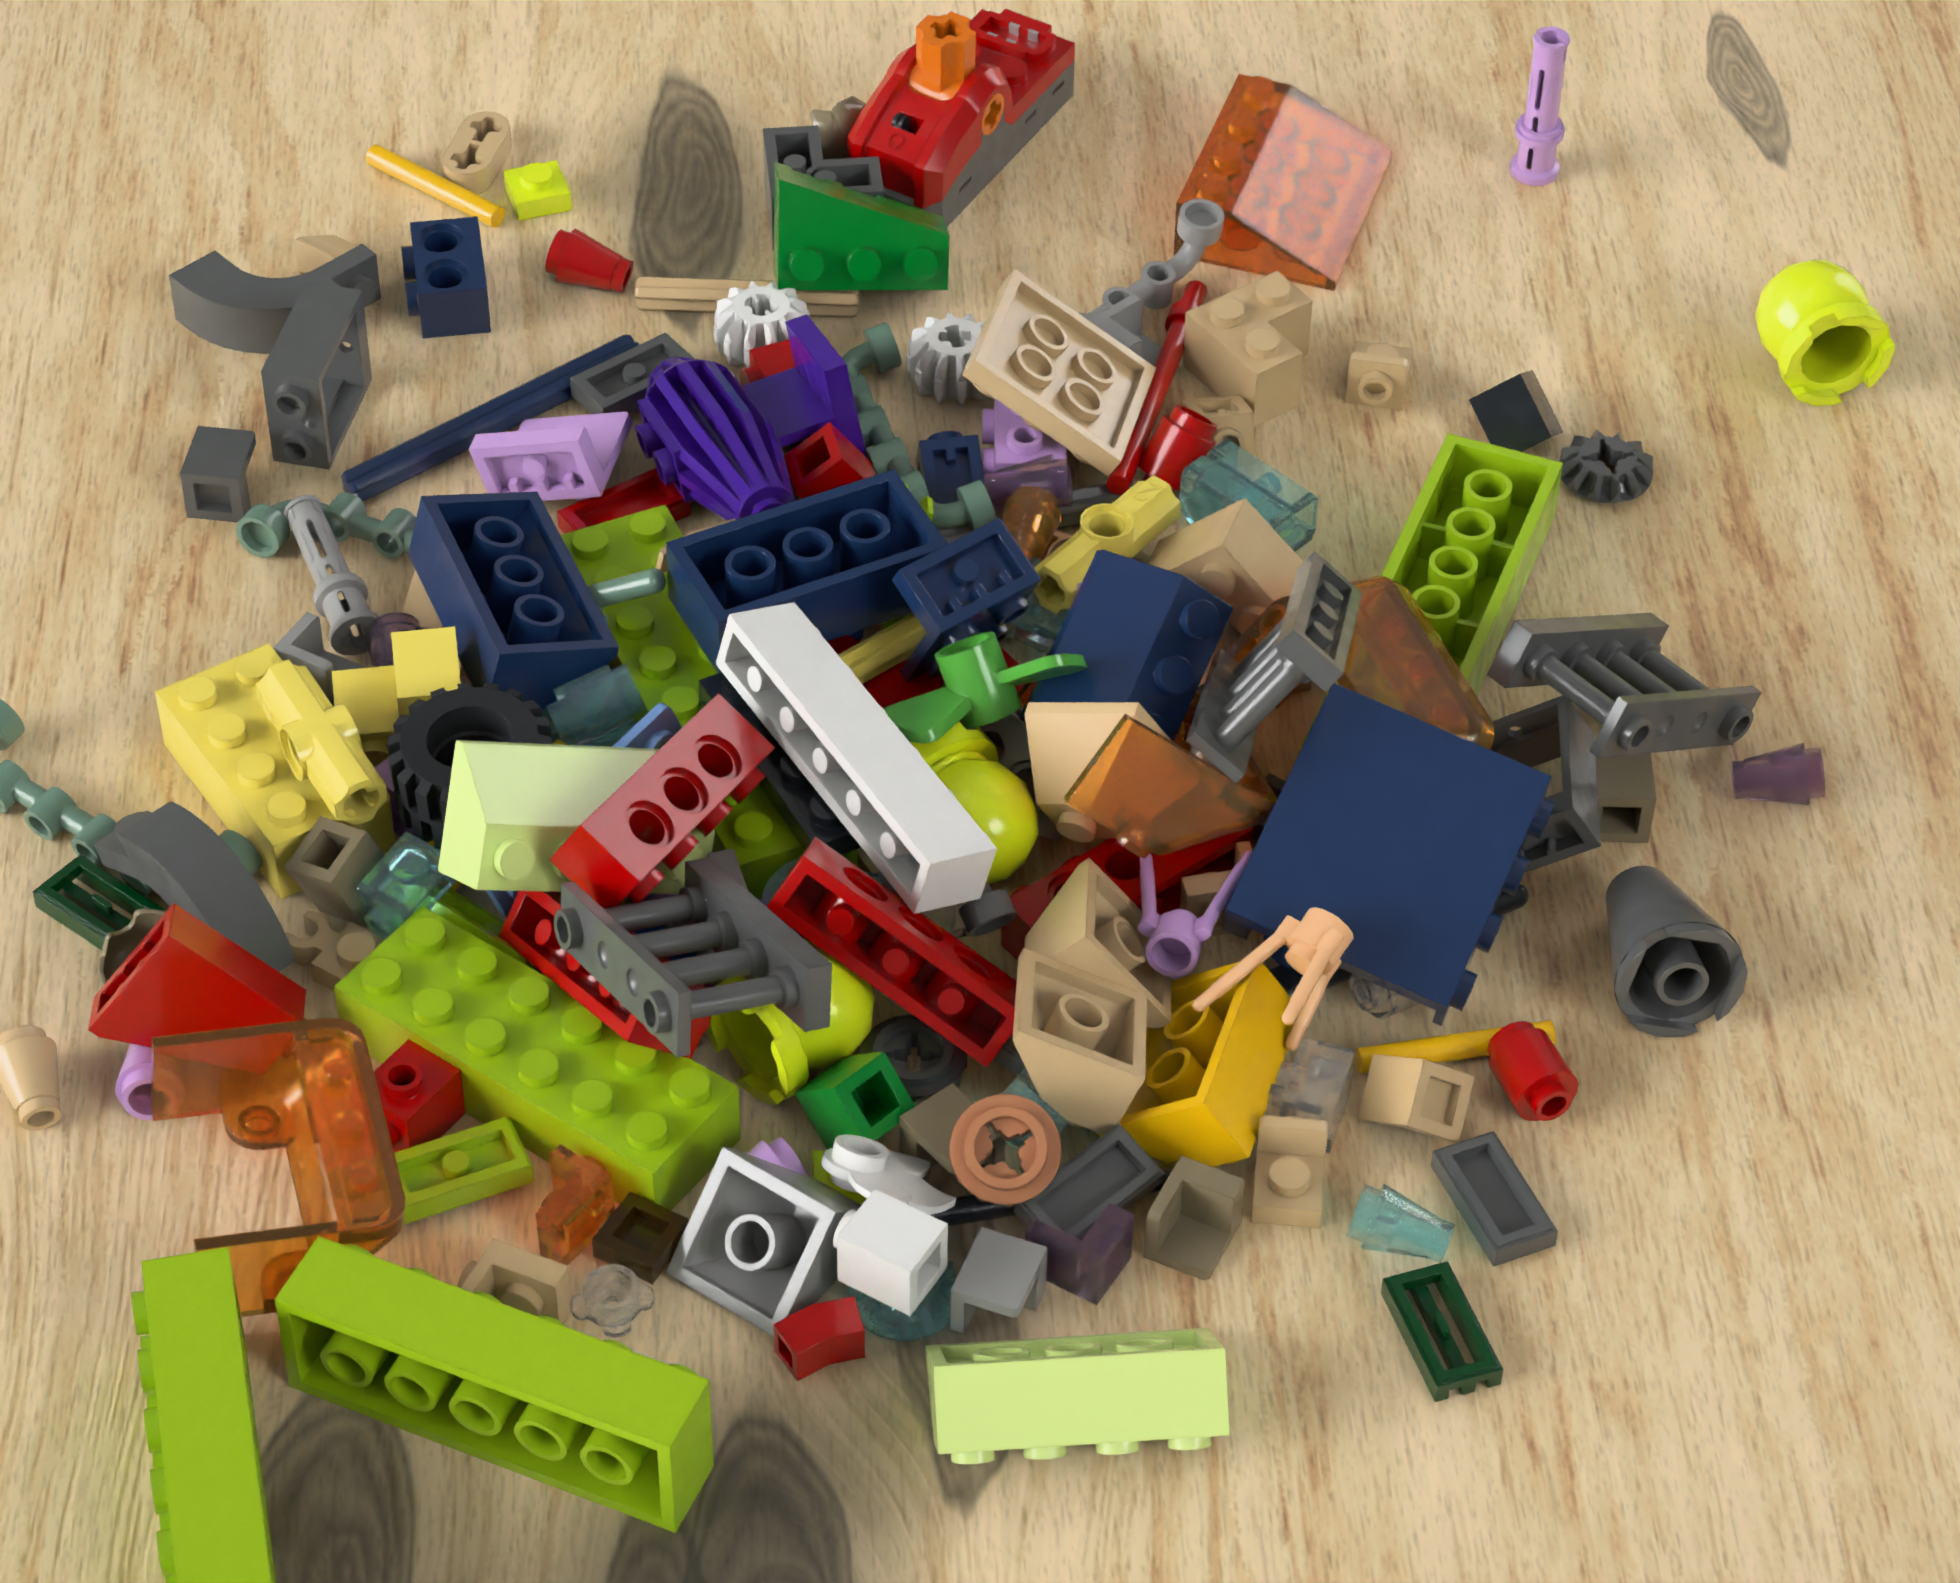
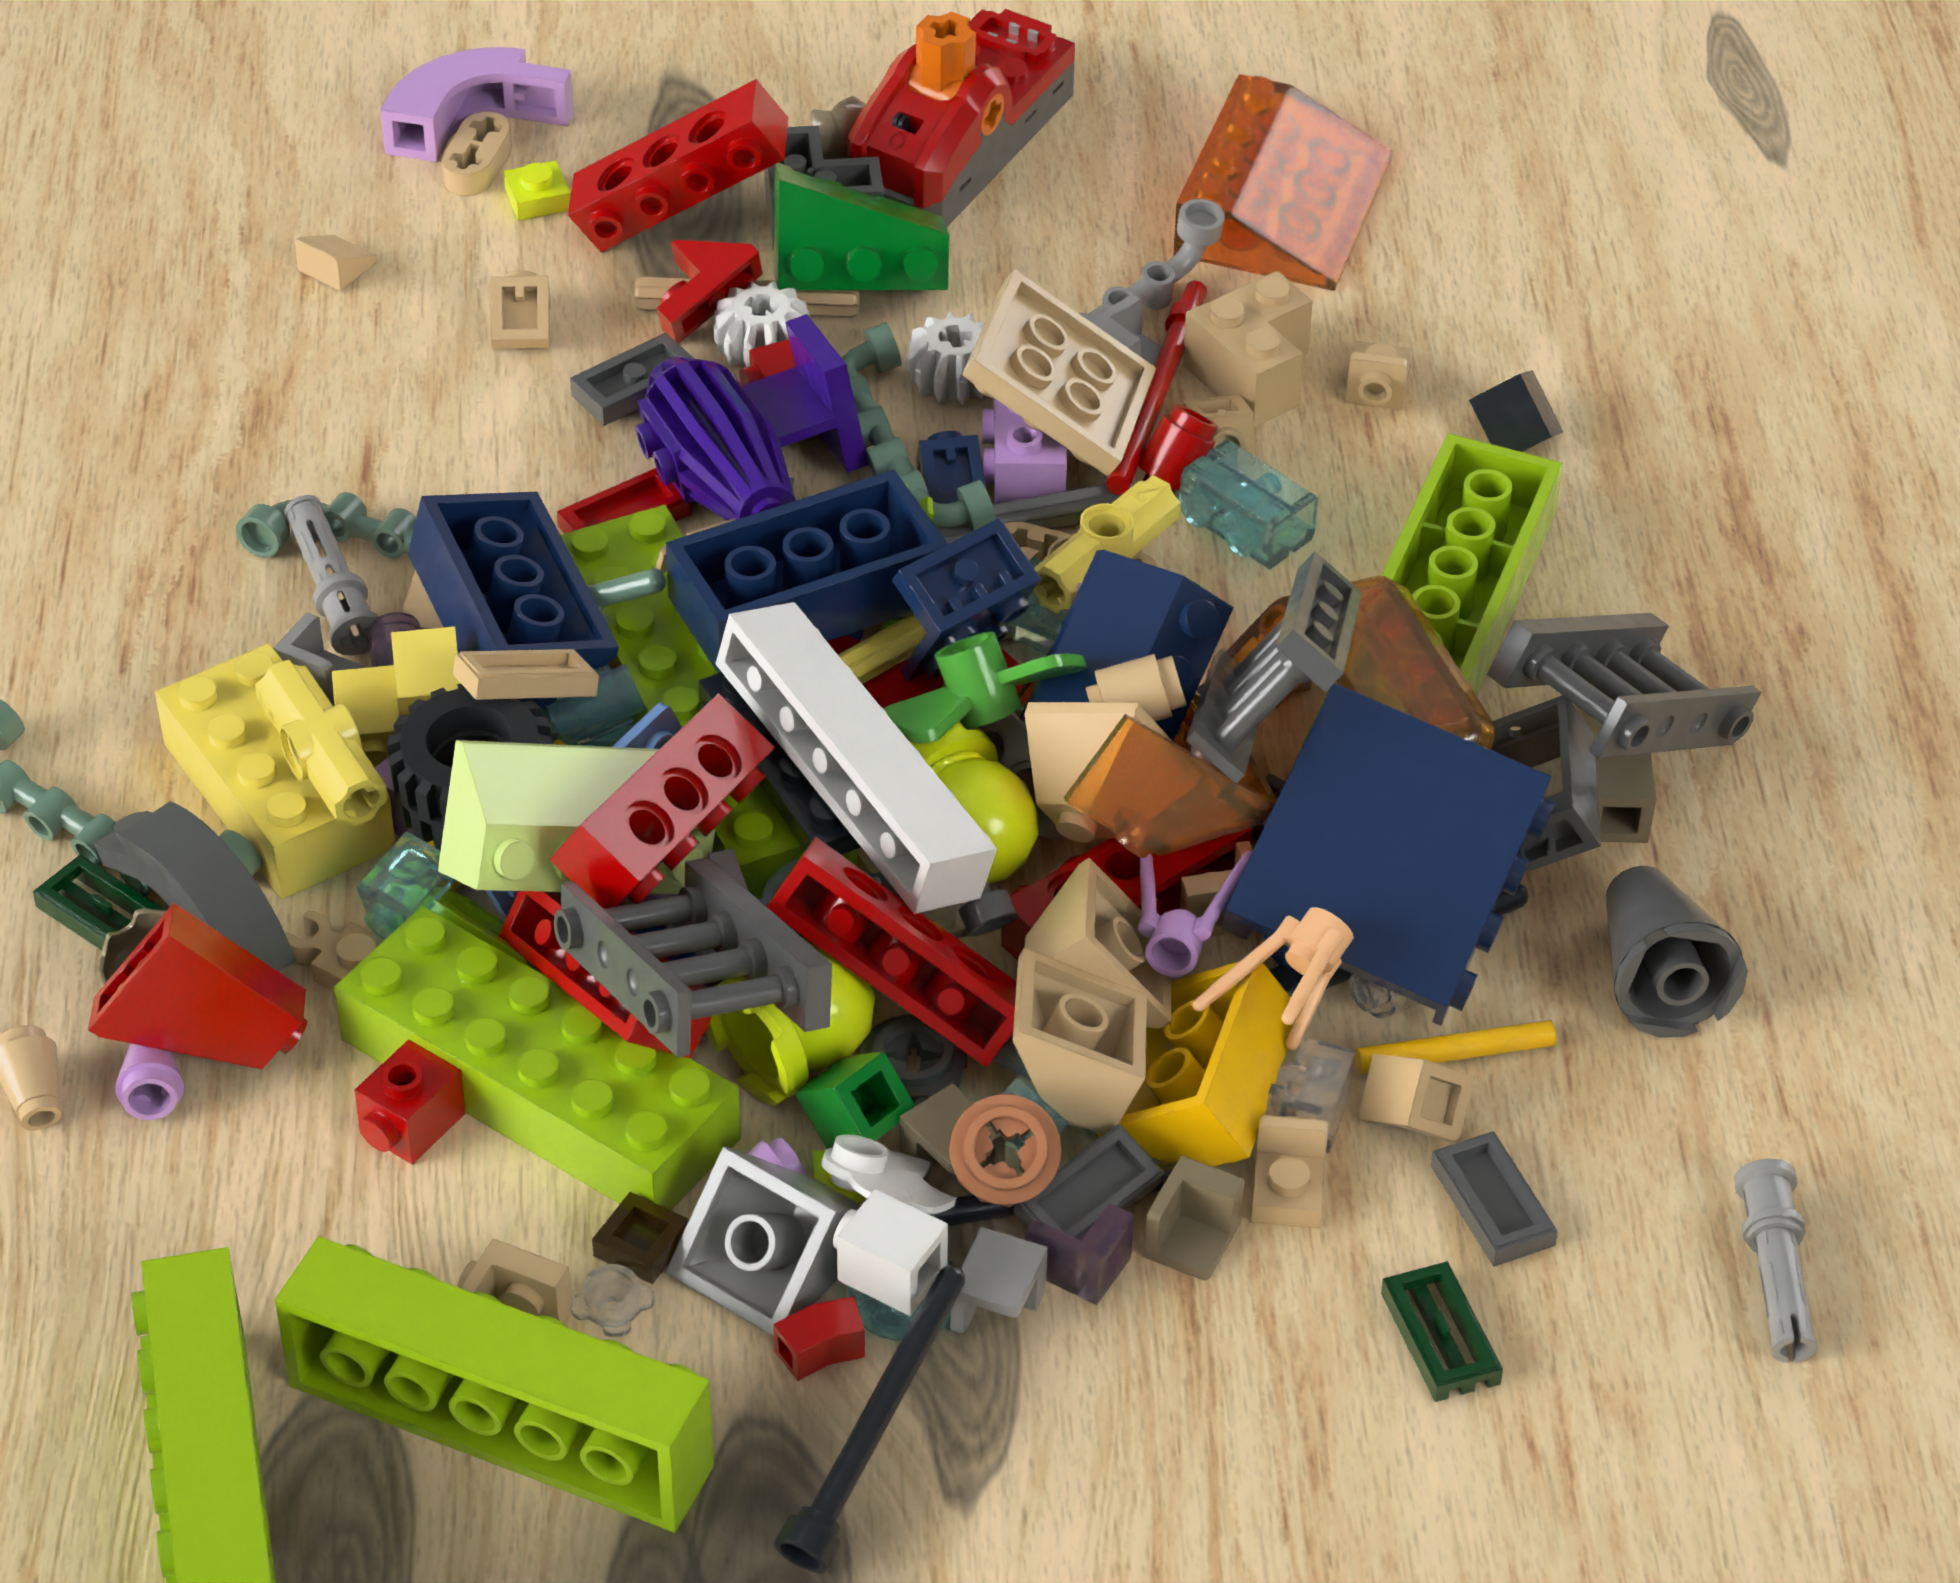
clear orange windscreen [151,1017,405,1317] -> none
dark grey arch [169,244,381,354] -> none
dark grey panel [180,426,256,523] -> none
dark grey window [261,282,372,470] -> none
dark tan brick [284,816,403,928] -> none
lime hinge [329,1116,535,1242] -> none
dark blue axle [341,335,639,502] -> none
yellow bar [366,144,505,228] -> none
dark blue brick [401,216,491,339] -> none
lavender bracket [469,412,632,501] -> none
clear orange bracket [535,1144,615,1266] -> none
red cone [545,229,634,293] -> none
red brick [784,422,876,499] -> none
yellowish green slope [925,1328,1230,1464] -> none
clear purple cone [984,454,1073,513] -> none
clear orange cone [1002,486,1061,568] -> none
tan brick [1147,498,1304,645] -> none
clear light blue cone [1346,1183,1455,1263] -> none
red brick [1487,1021,1578,1121] -> none
lavender pin [1510,26,1570,186] -> none
dark grey gear [1559,430,1653,503] -> none
cone [1731,742,1825,805] -> none
neon yellow tile [1755,259,1895,406] -> none
none -> lavender arch [380,47,574,162]
none -> tan tile [453,649,599,700]
none -> tan bracket [491,270,551,349]
none -> red brick [568,79,788,252]
none -> red slope [657,240,763,344]
none -> black piece [774,1265,966,1573]
none -> tan brick [1086,654,1187,722]
none -> light grey pin [1734,1158,1818,1363]

